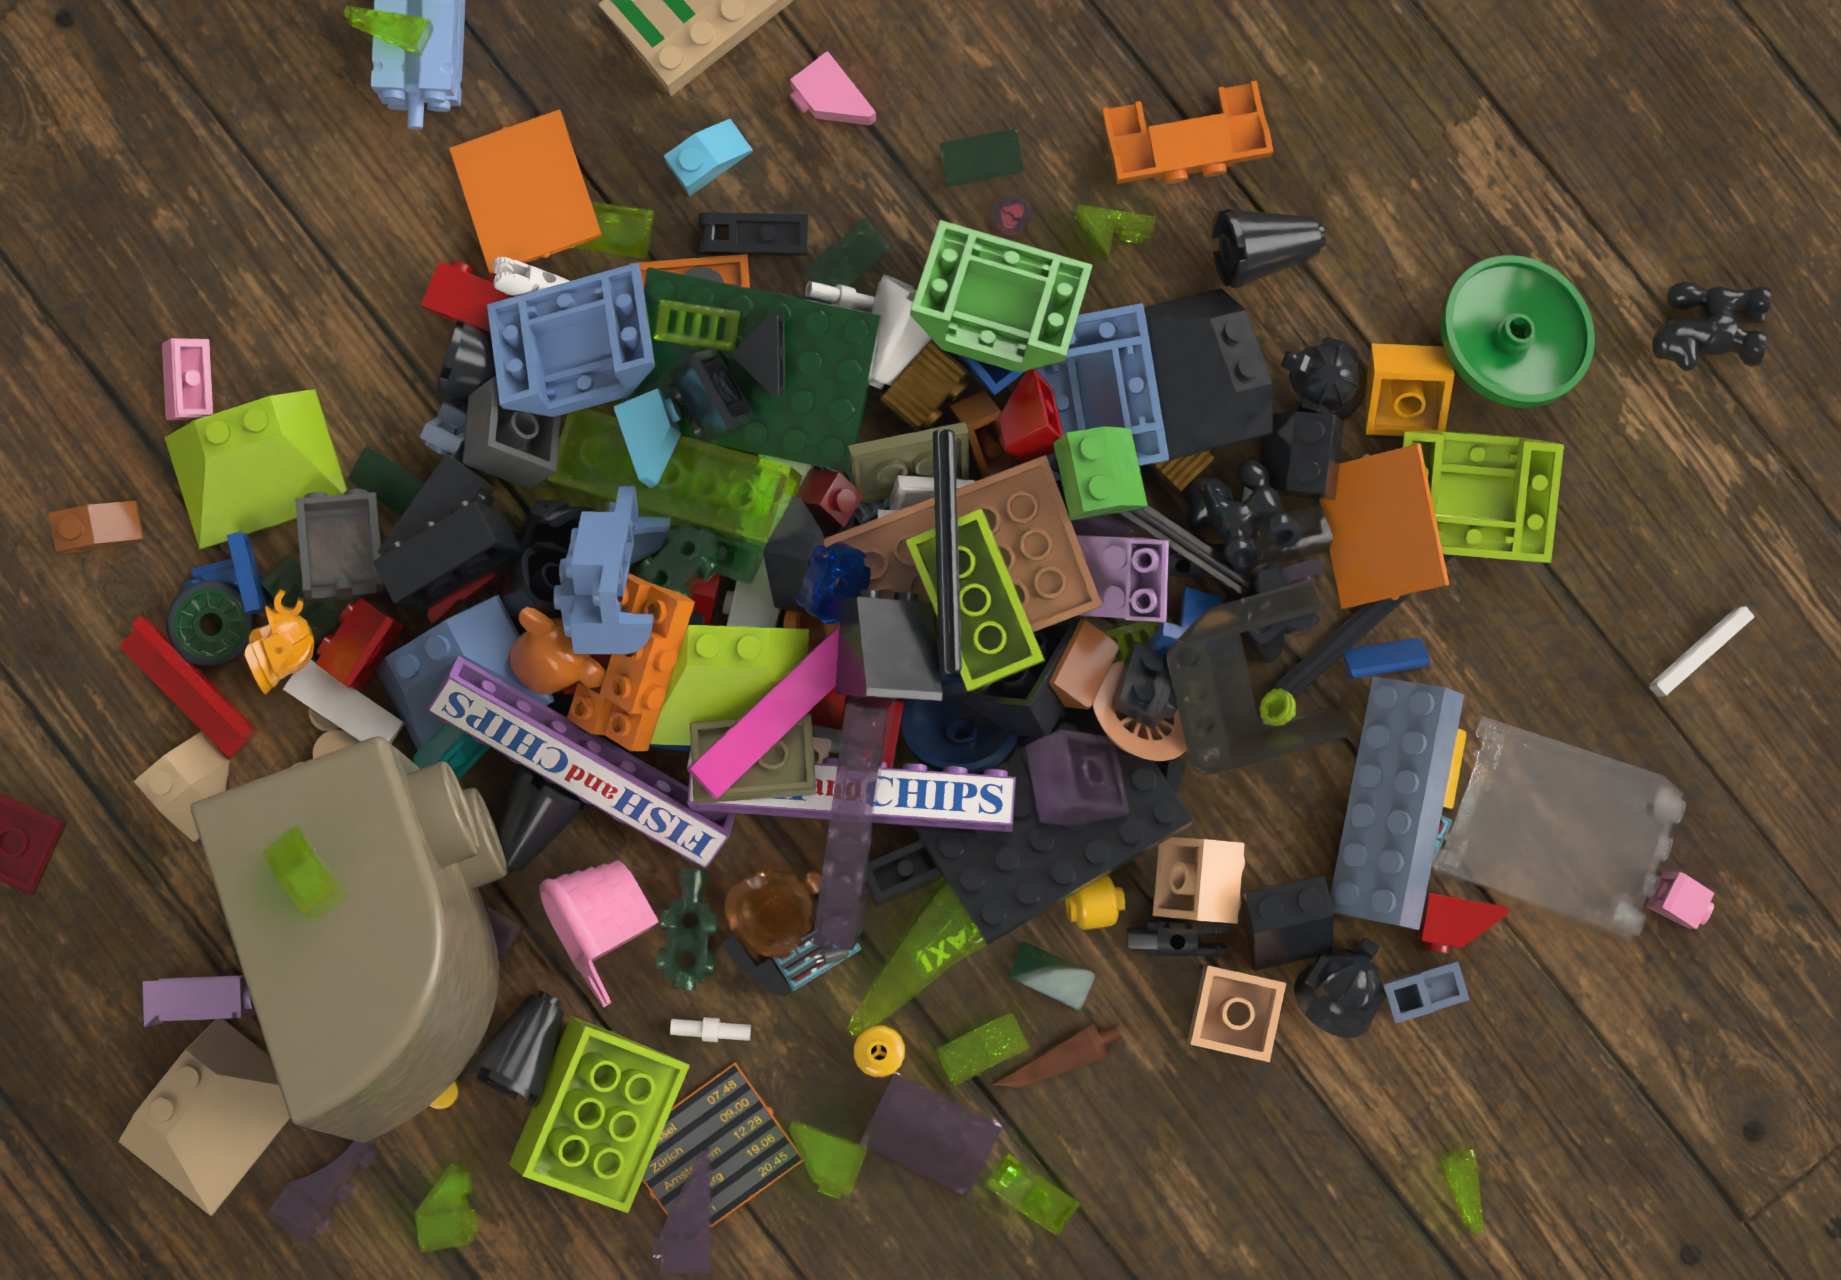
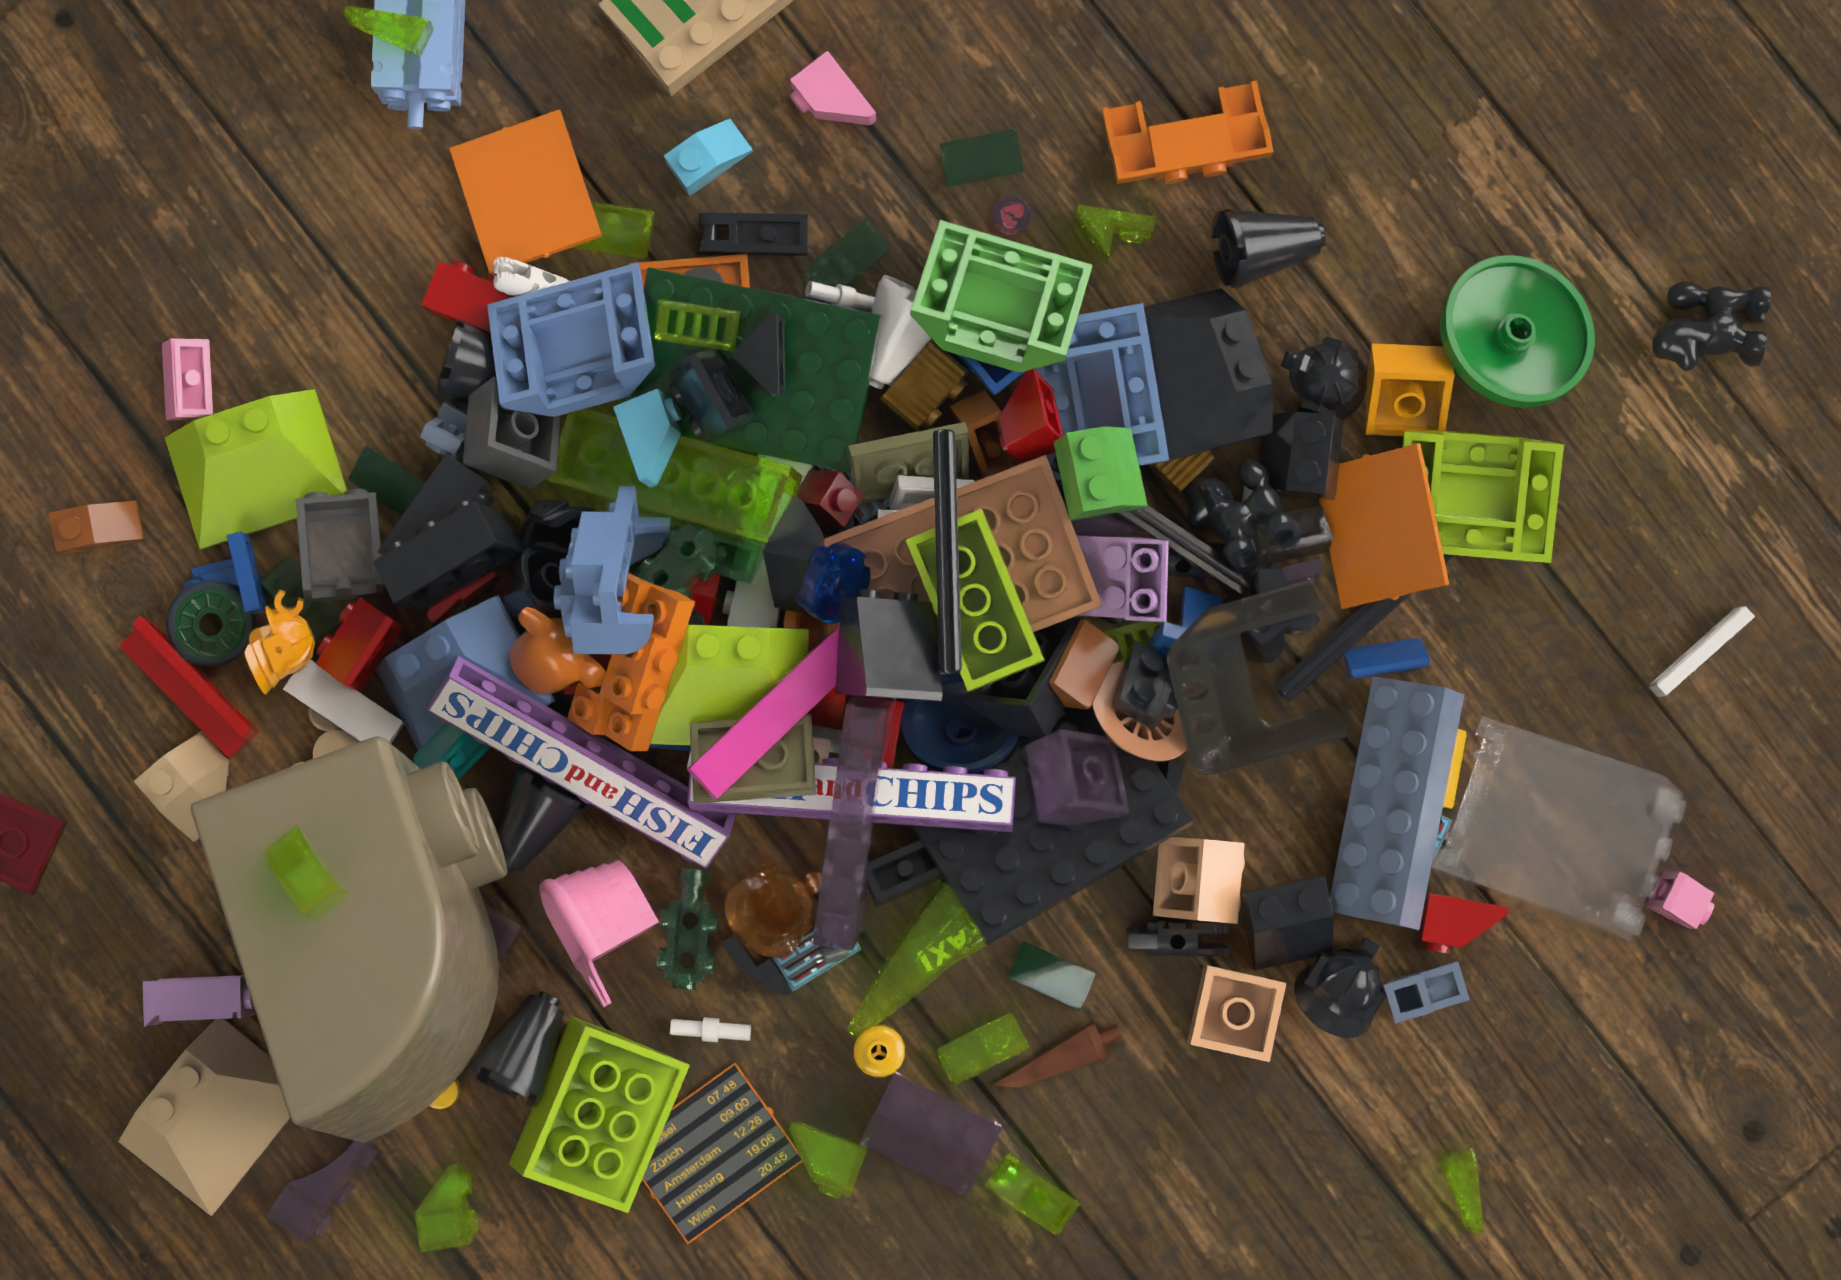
clear purple slope [653,1148,712,1273] -> none
yellow head [1065,875,1125,930] -> none
lime piece [1259,688,1296,726] -> none

